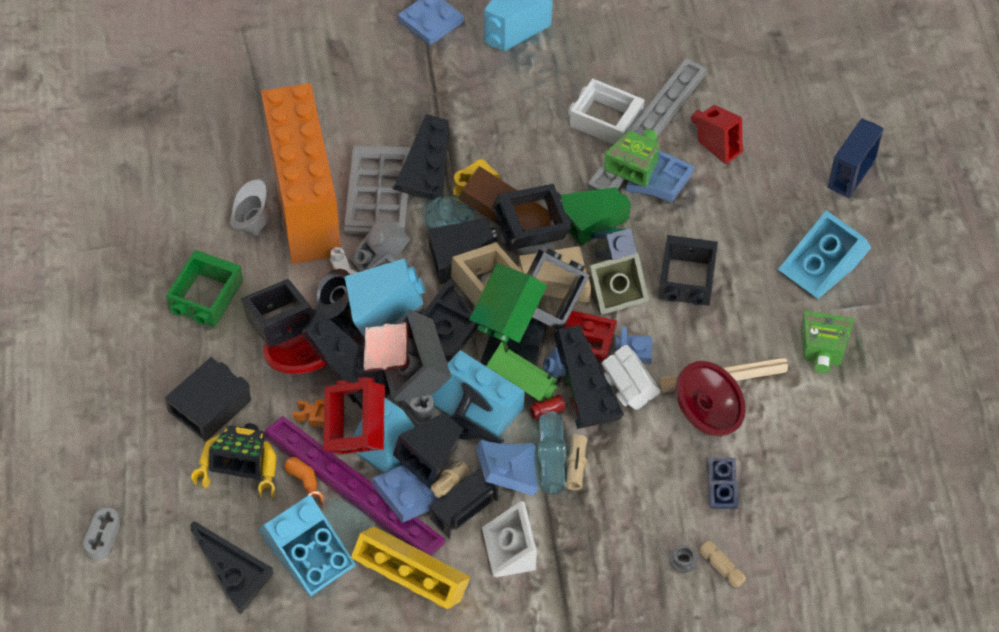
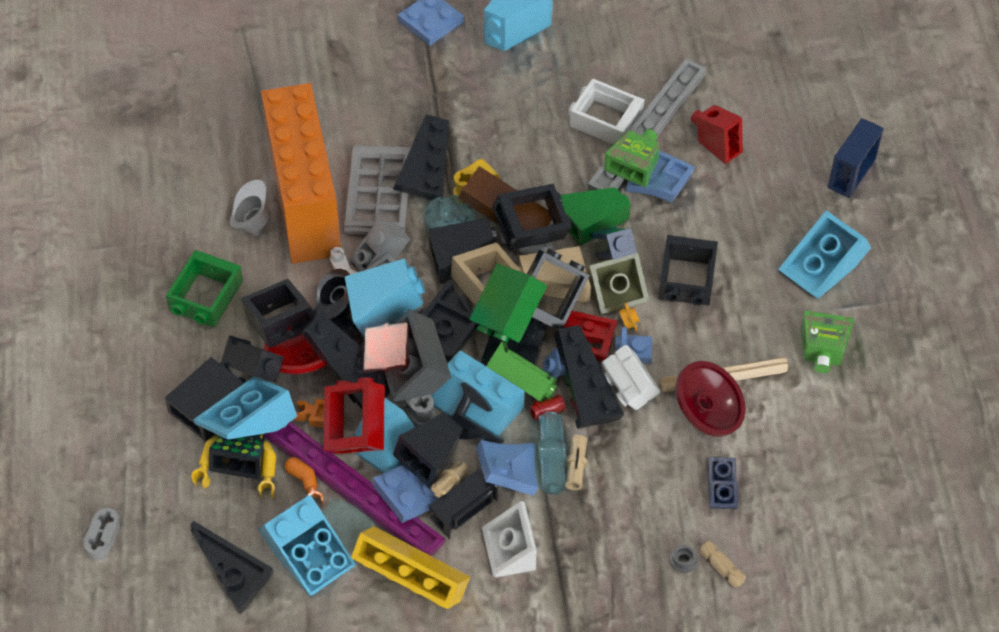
none -> medium azure slope [193,376,297,439]
none -> black window [221,335,284,382]
none -> light orange plate [619,302,640,331]

